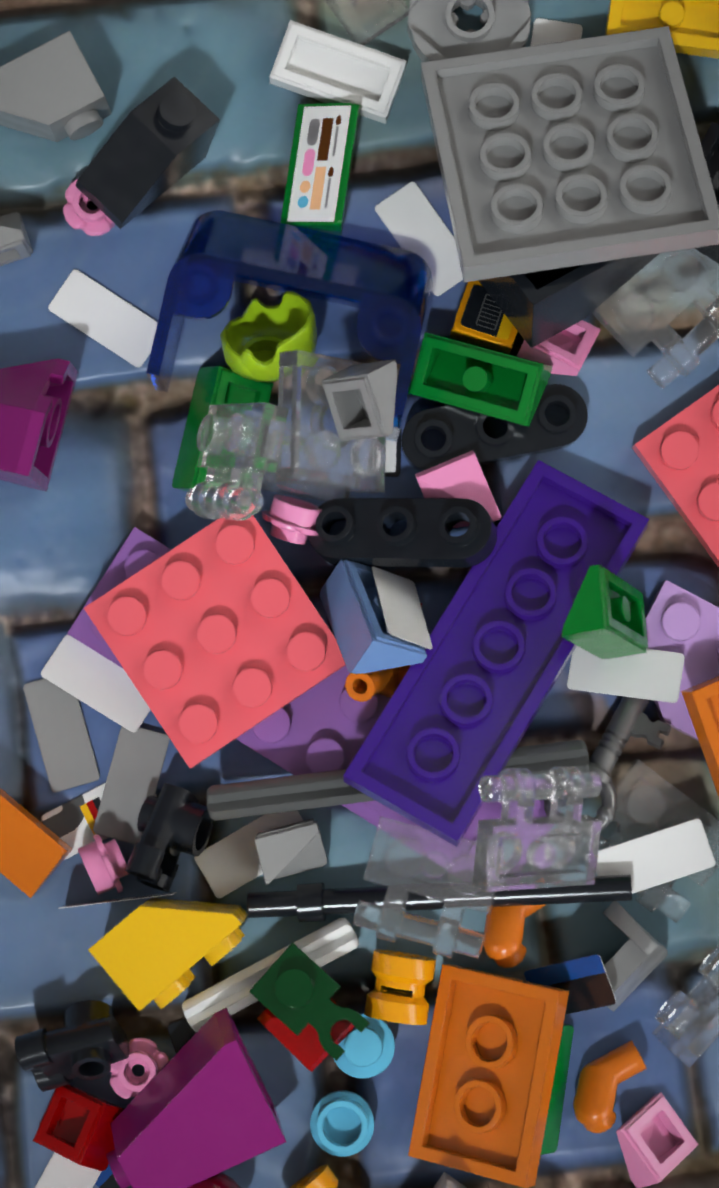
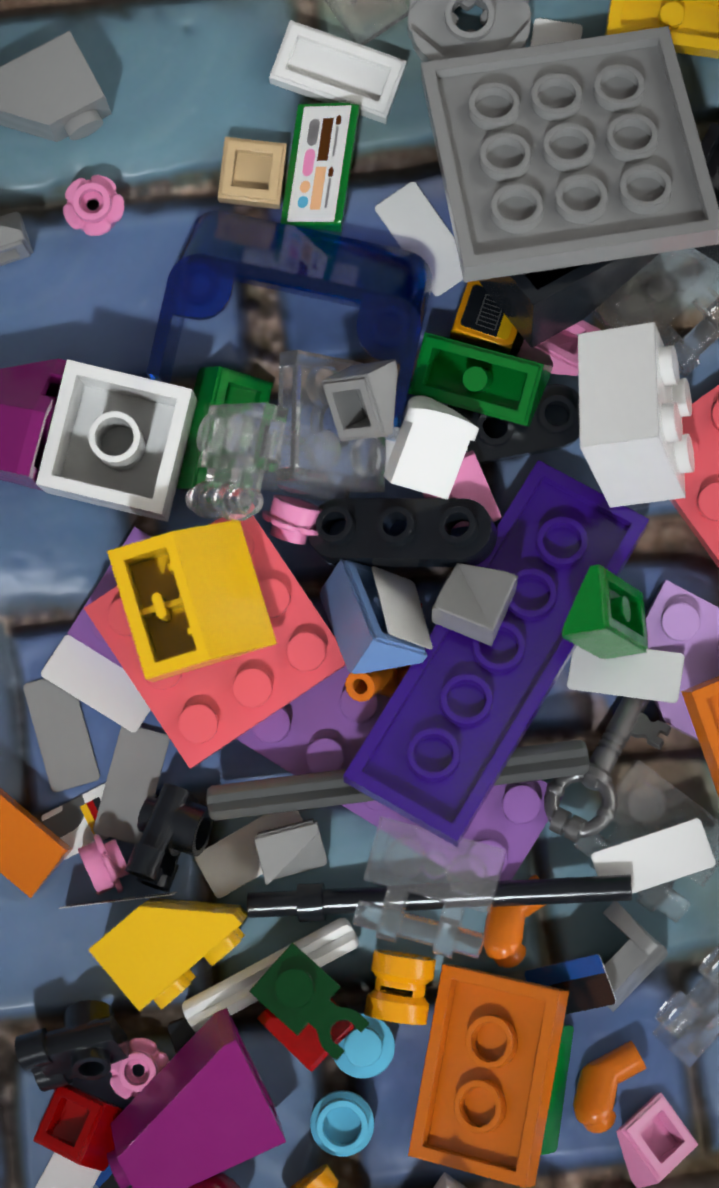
white sticker [48,270,165,368] -> none
black slope [76,76,220,229] -> none
lime hair [220,291,317,382] -> none
clear plate [472,766,602,892] -> none
none -> white brick [36,359,198,522]
none -> yellow slope [107,519,277,682]
none -> tan tile [218,137,287,210]
none -> white tile [383,396,479,500]
none -> light grey slope [432,563,518,646]
none -> white brick [578,322,695,508]

